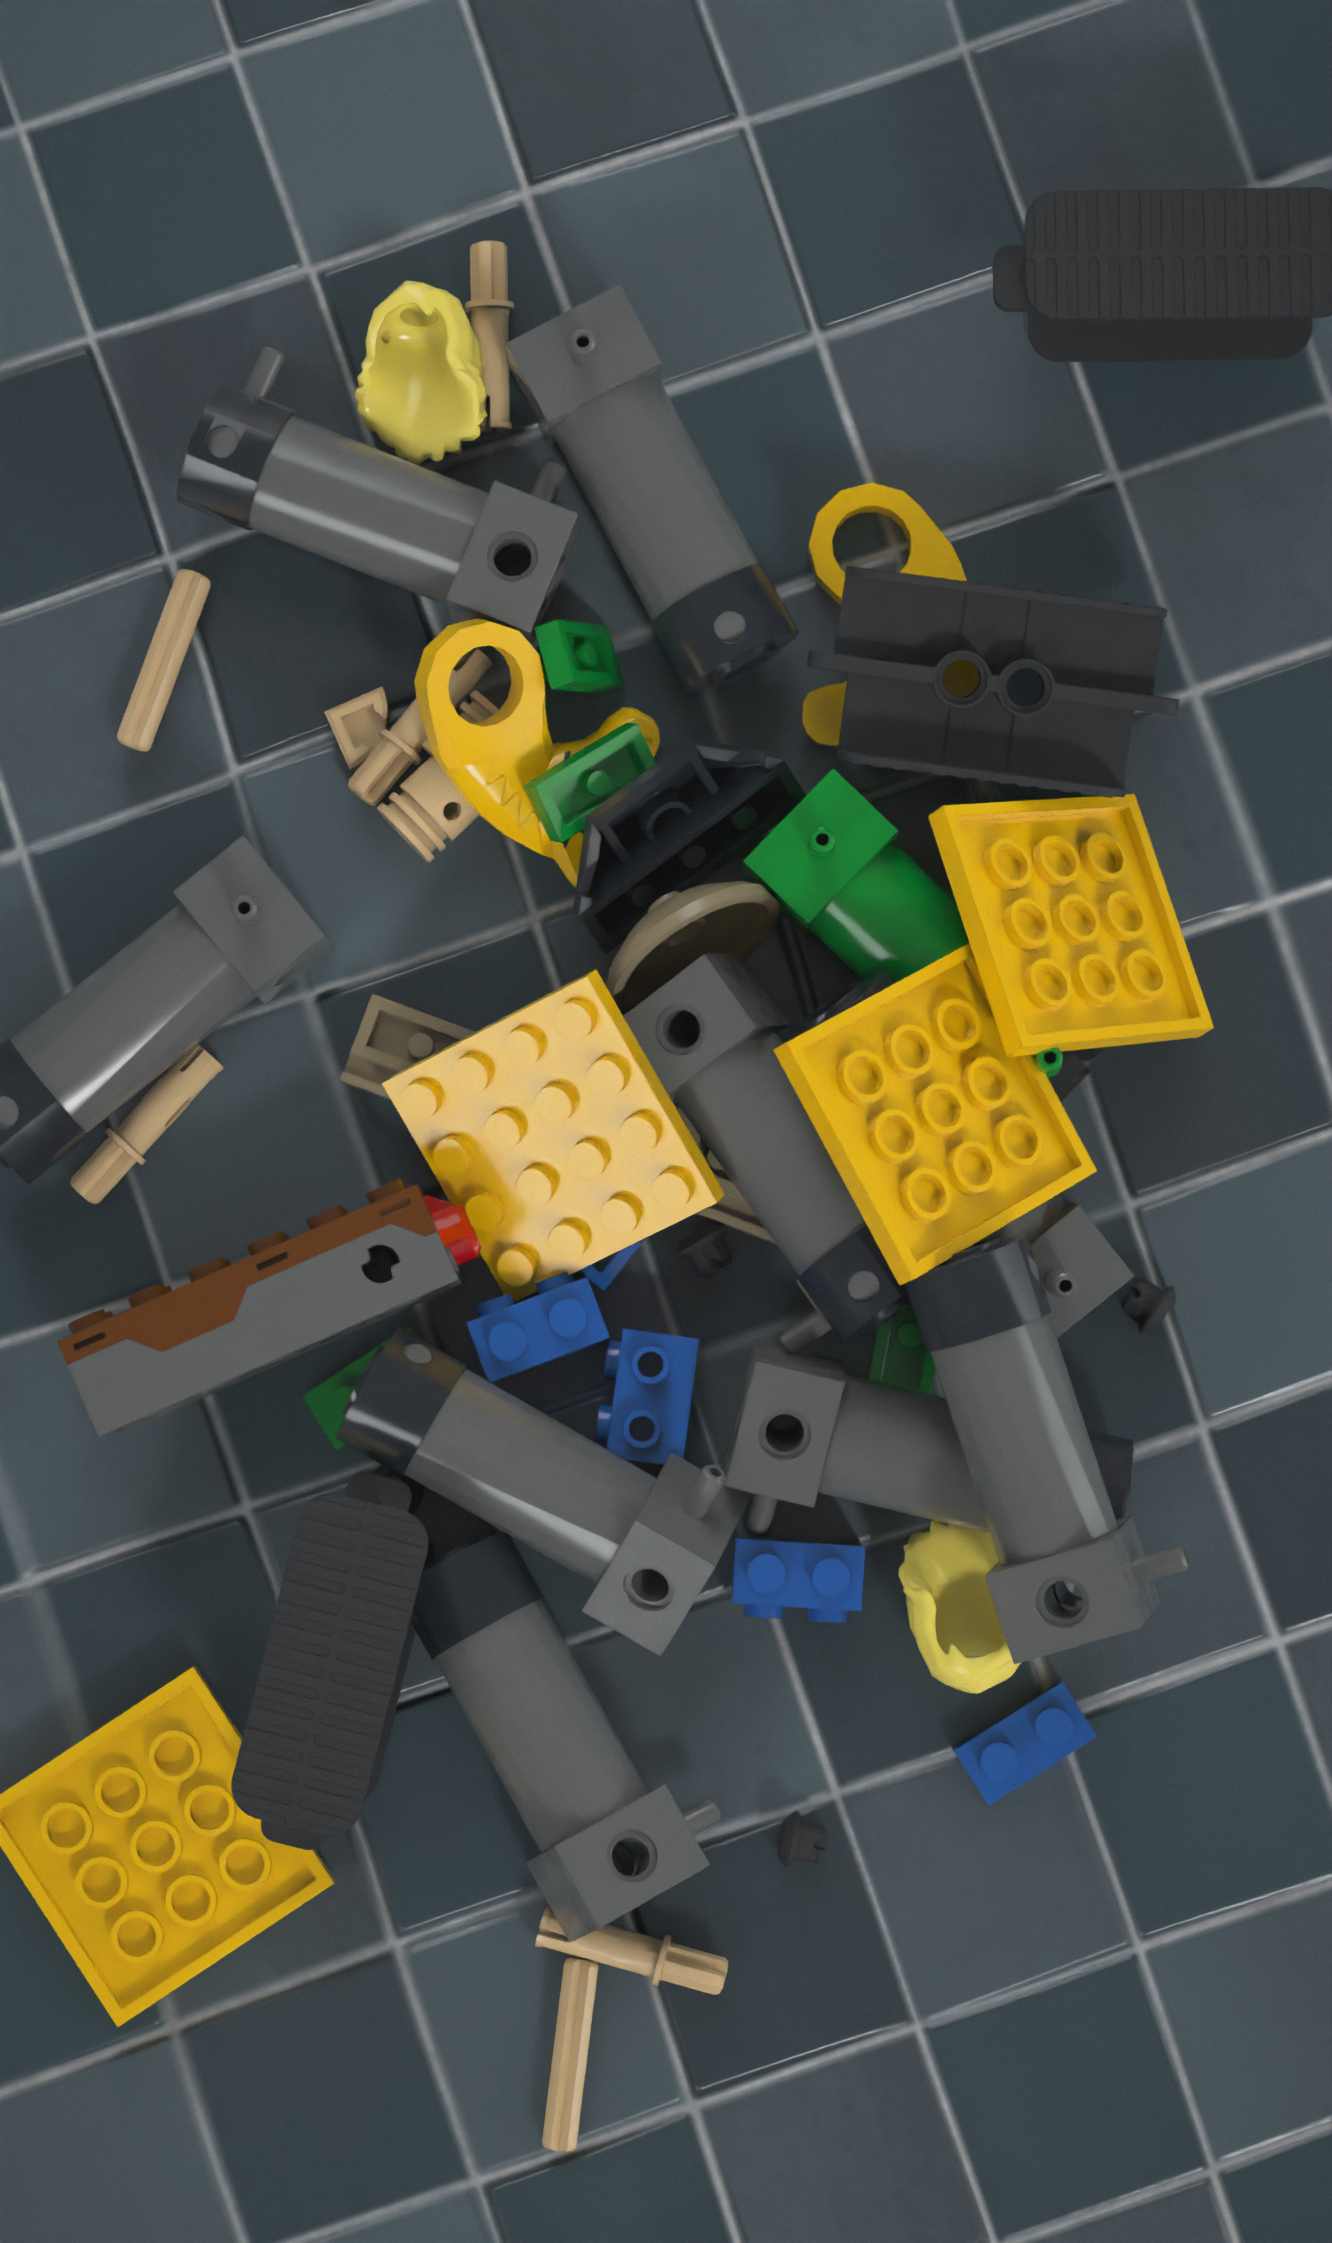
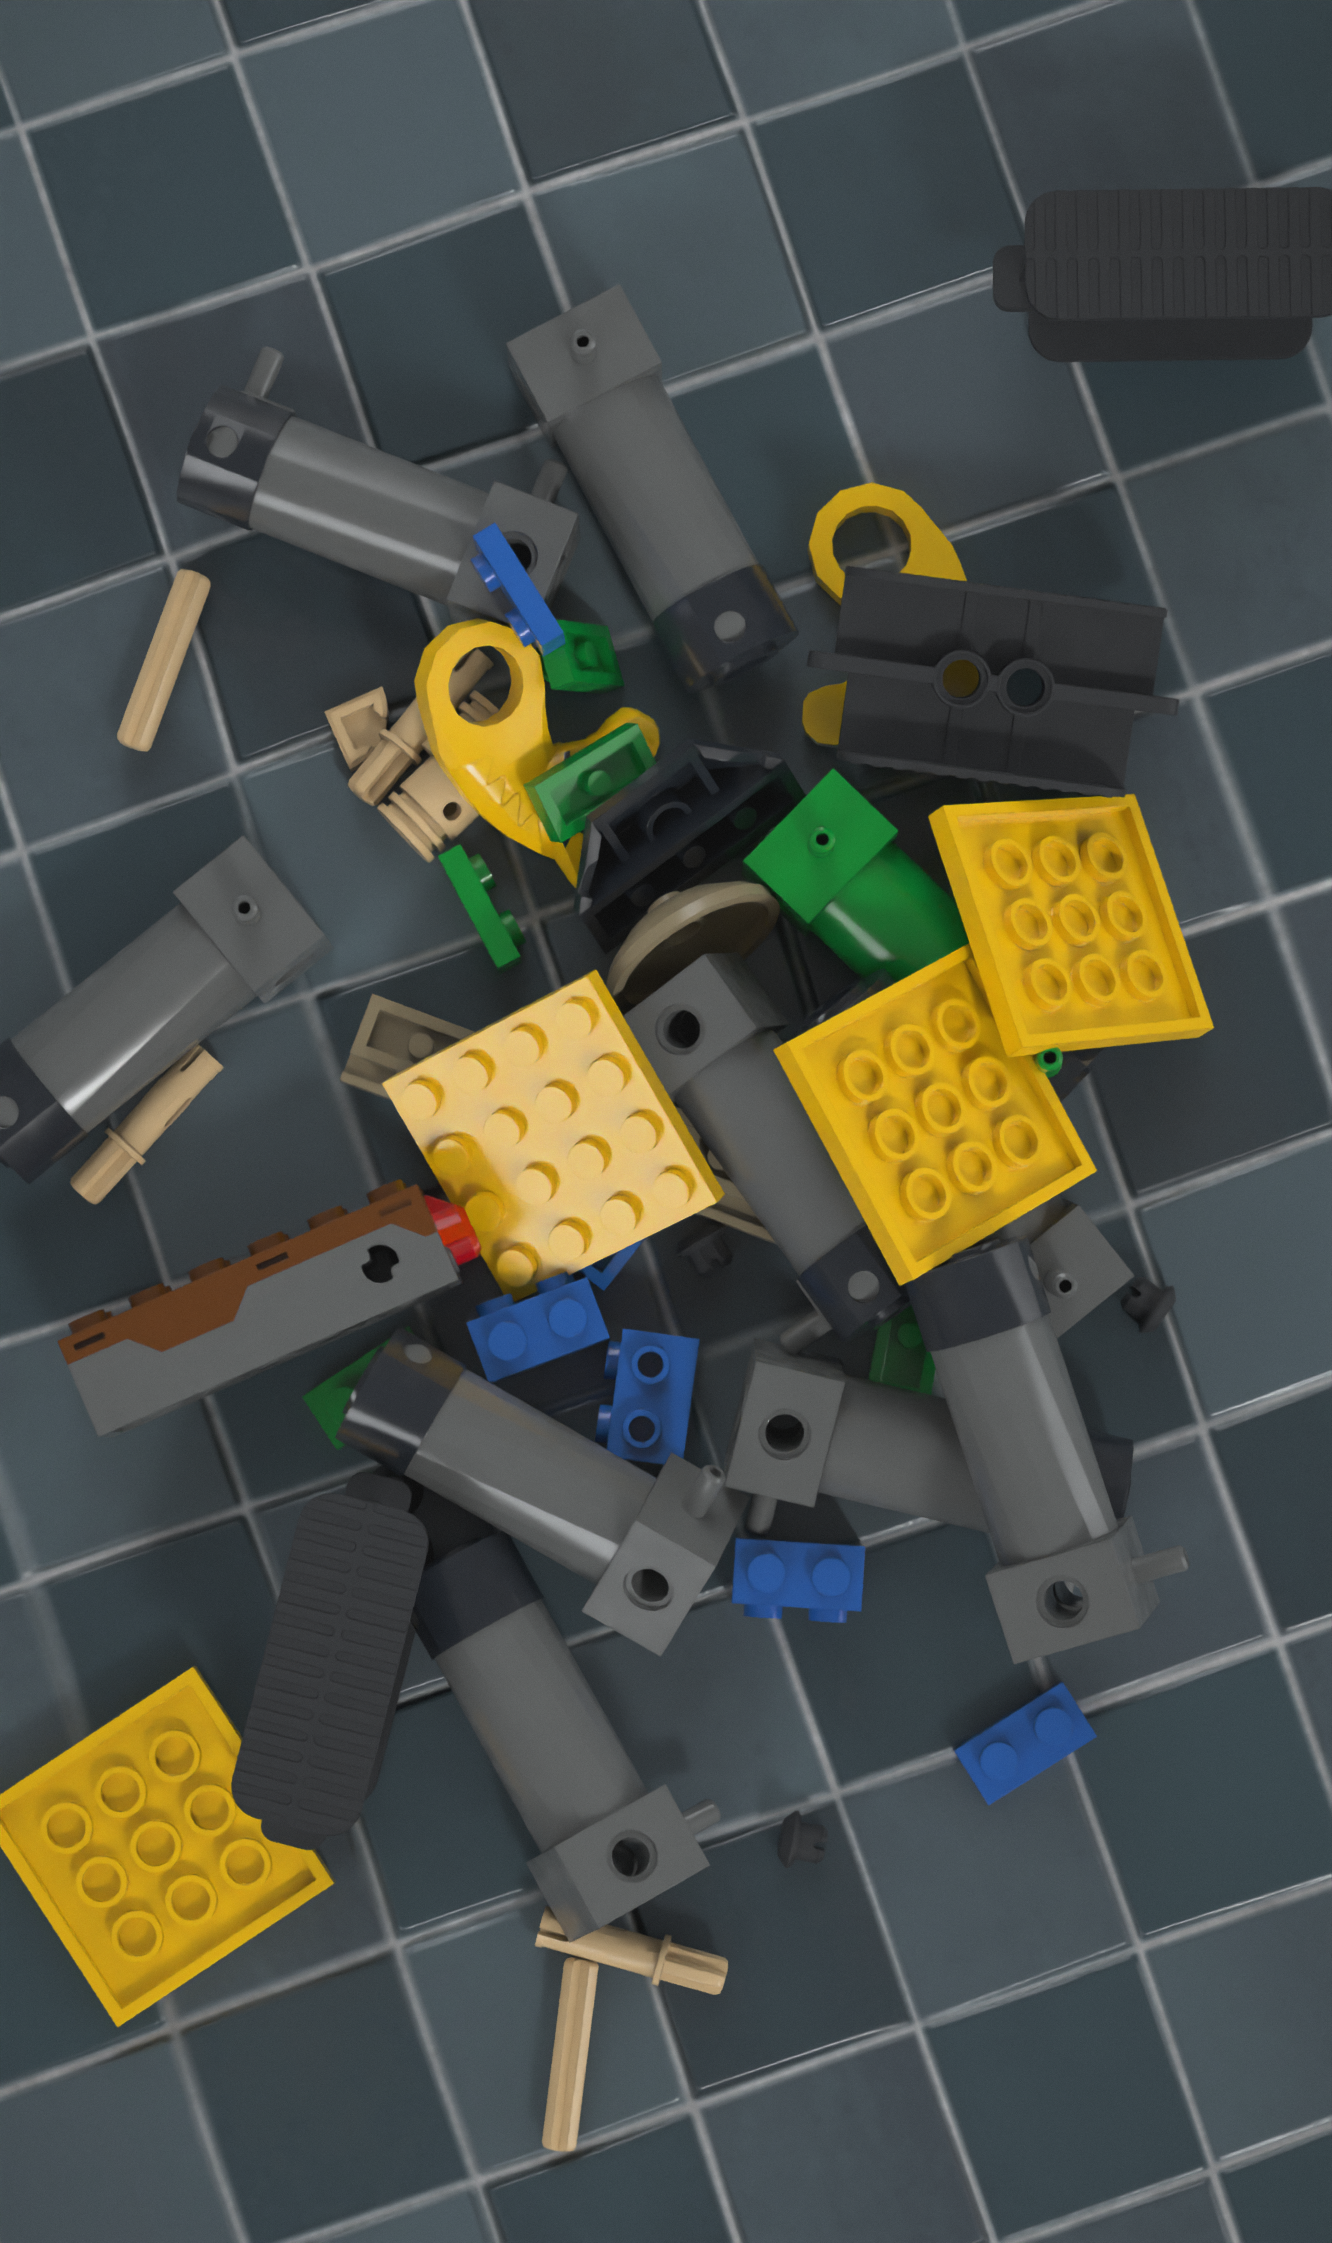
light yellow piece [355,280,488,465] -> none
tan axle [465,240,514,433] -> none
light yellow piece [898,1521,1021,1694] -> none
none -> green plate [438,844,527,974]
none -> blue plate [470,523,565,657]

